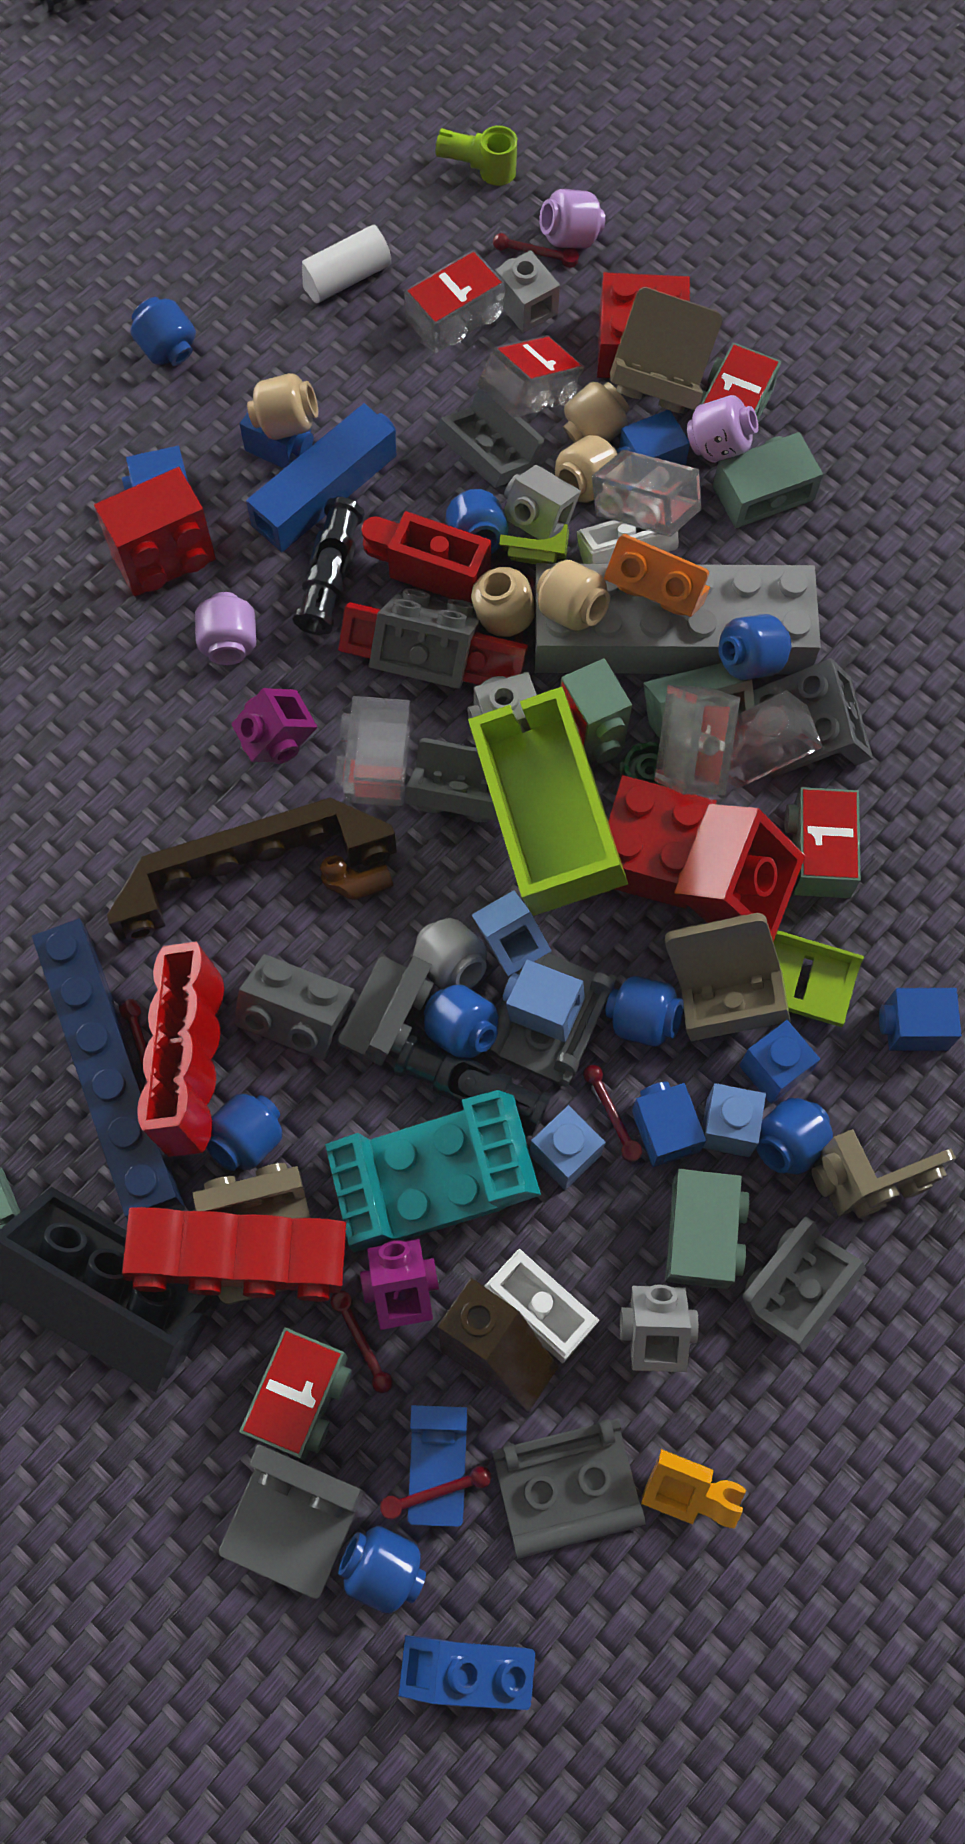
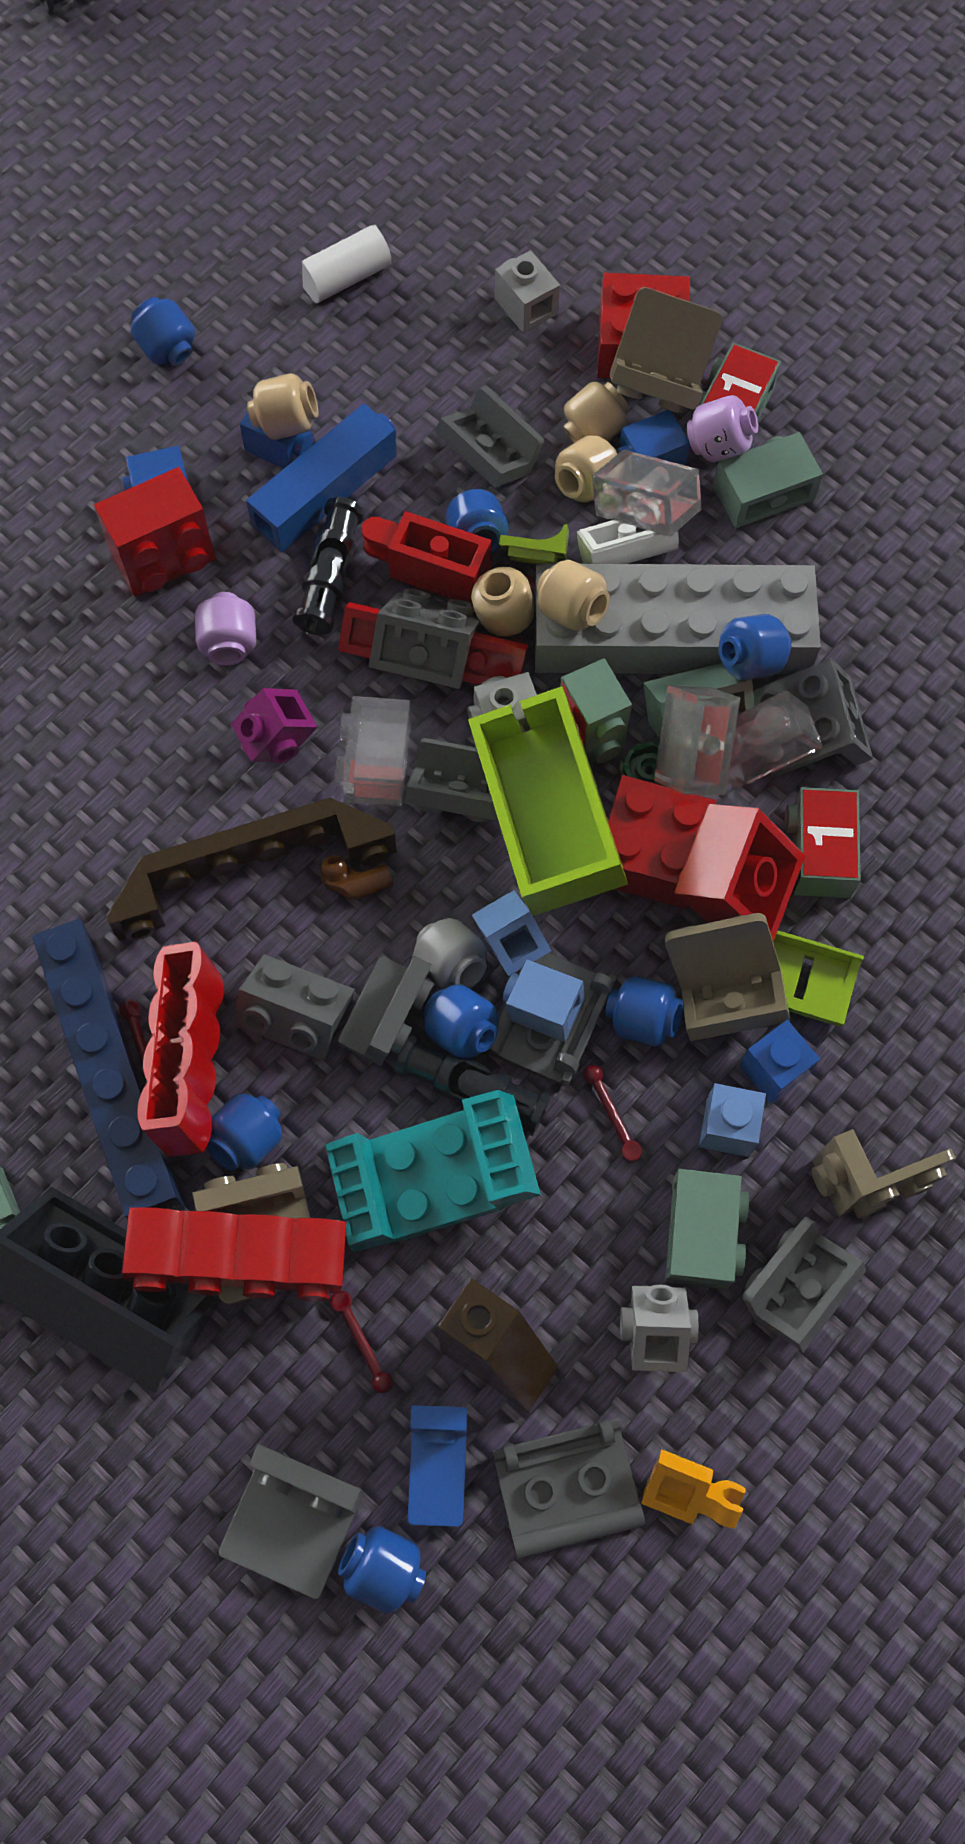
red brick [239,1327,352,1461] -> none
magenta brick [360,1239,439,1330] -> none
dark red hinge [380,1466,492,1519] -> none
blue bracket [399,1635,535,1710] -> none
brick [404,250,505,353] -> none
lime pin [435,125,517,186] -> none
clear brick [477,335,584,418] -> none
white brick [484,1249,599,1364] -> none
dark red hinge [493,233,579,268] -> none
light grey brick [504,465,581,540] -> none
medium blue brick [529,1105,605,1190] -> none
lavender head [540,189,605,250] -> none
orange bracket [604,534,710,617] -> none
blue brick [632,1082,707,1168] -> none
blue head [756,1098,833,1175] -> none
blue brick [879,988,962,1051] -> none

